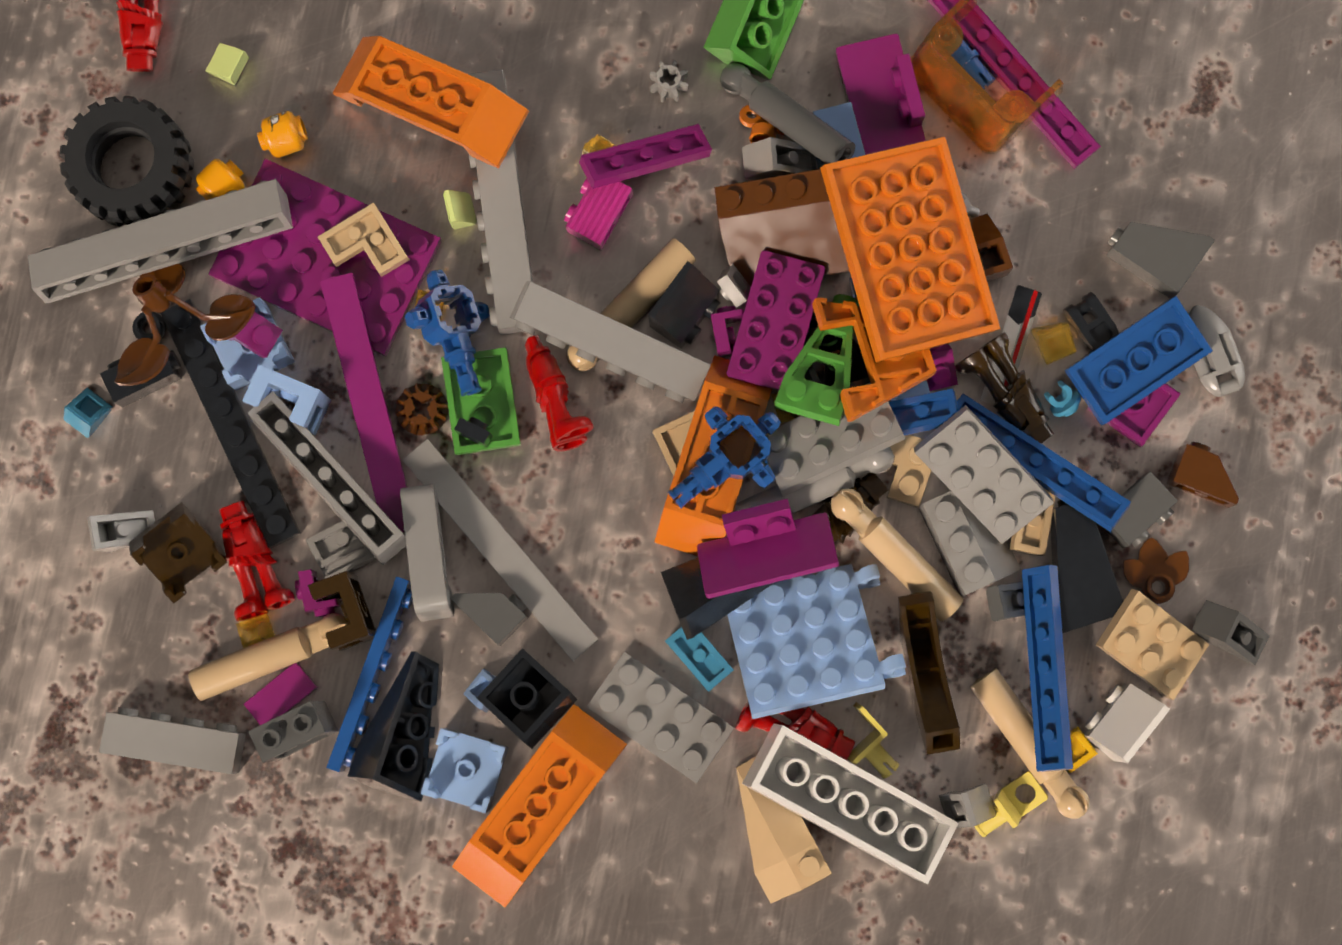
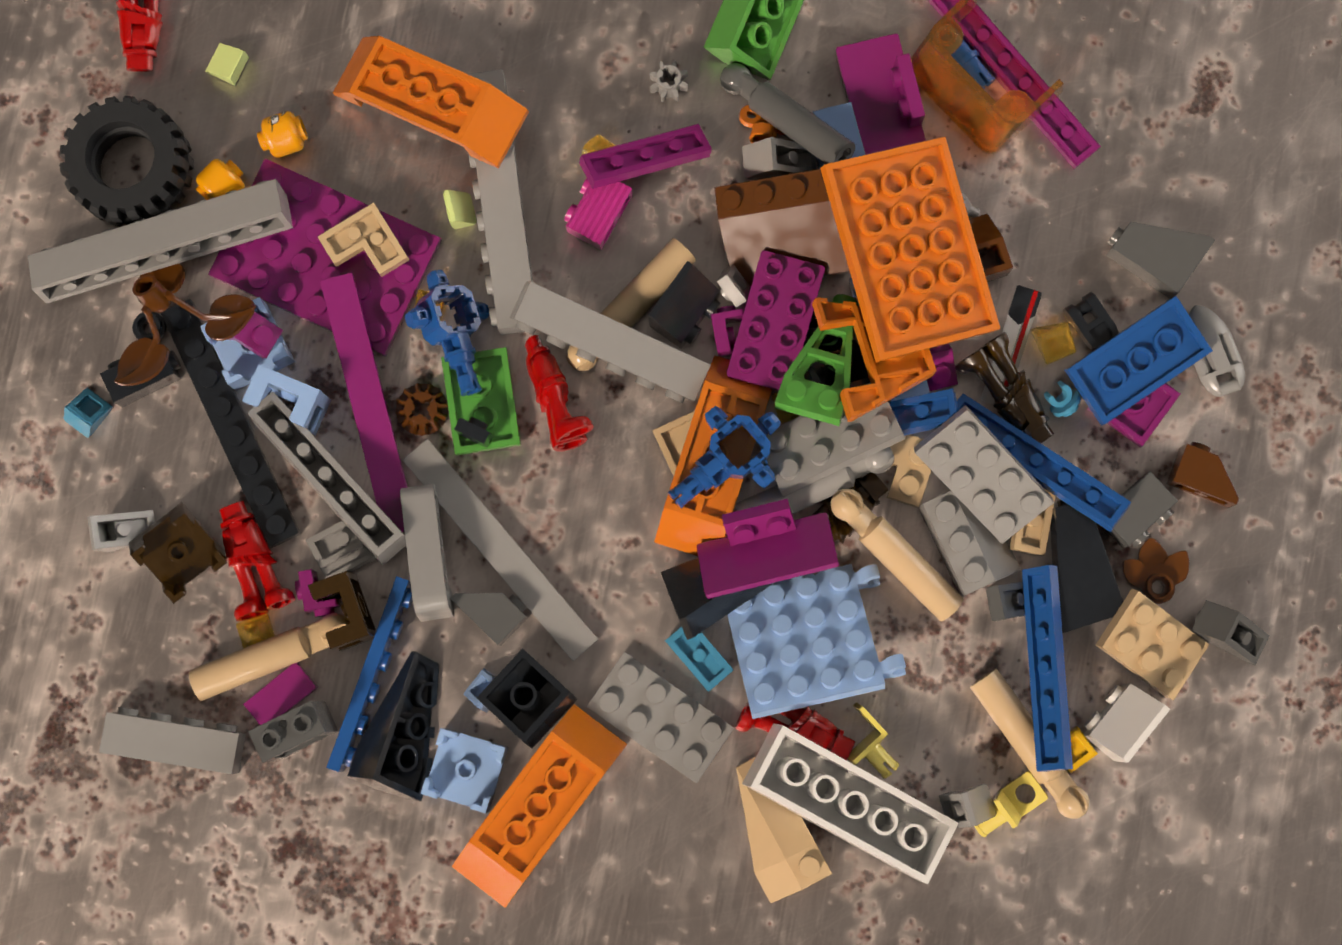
dark brown arch [898,591,960,755] -> none

